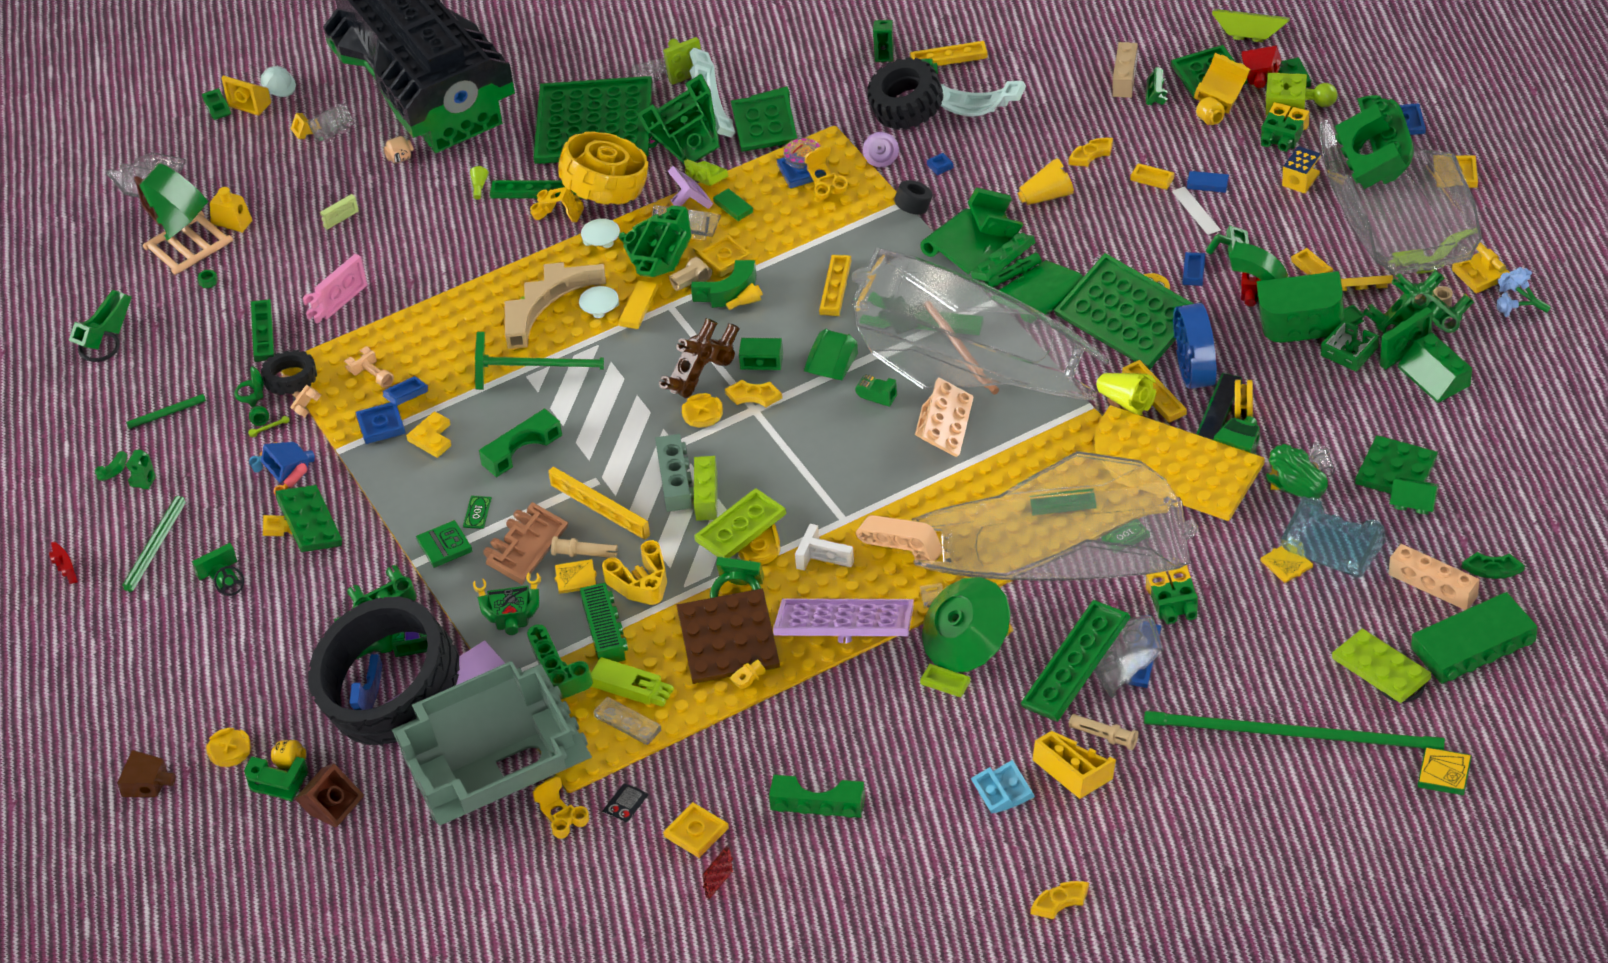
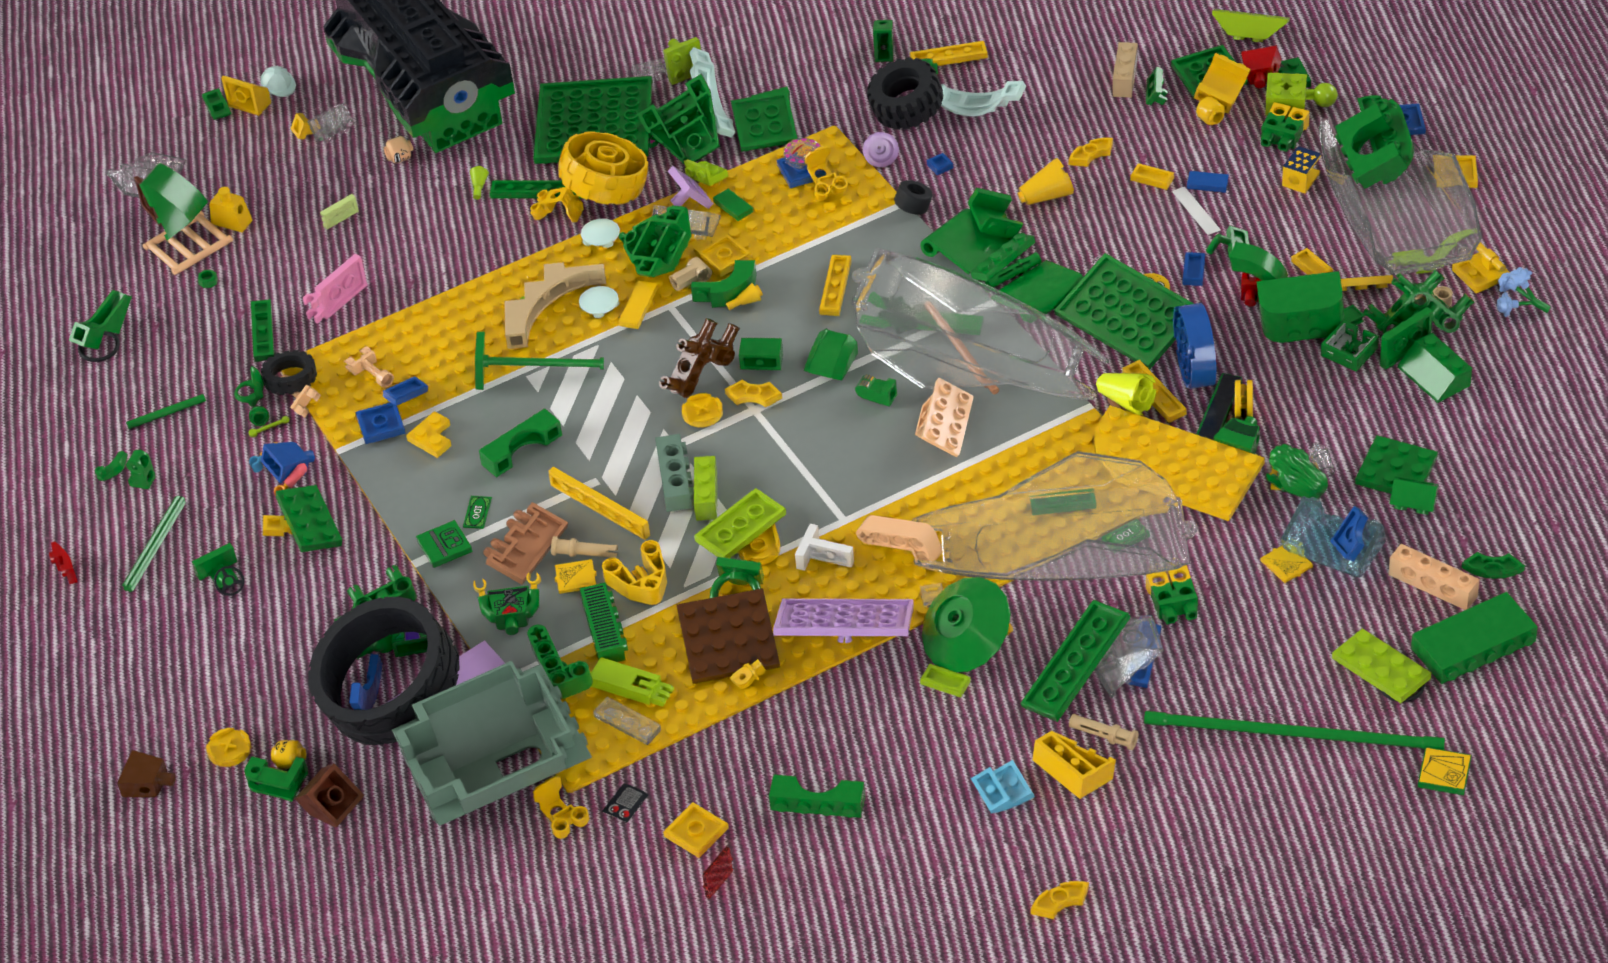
none -> blue tile [1330,506,1368,563]

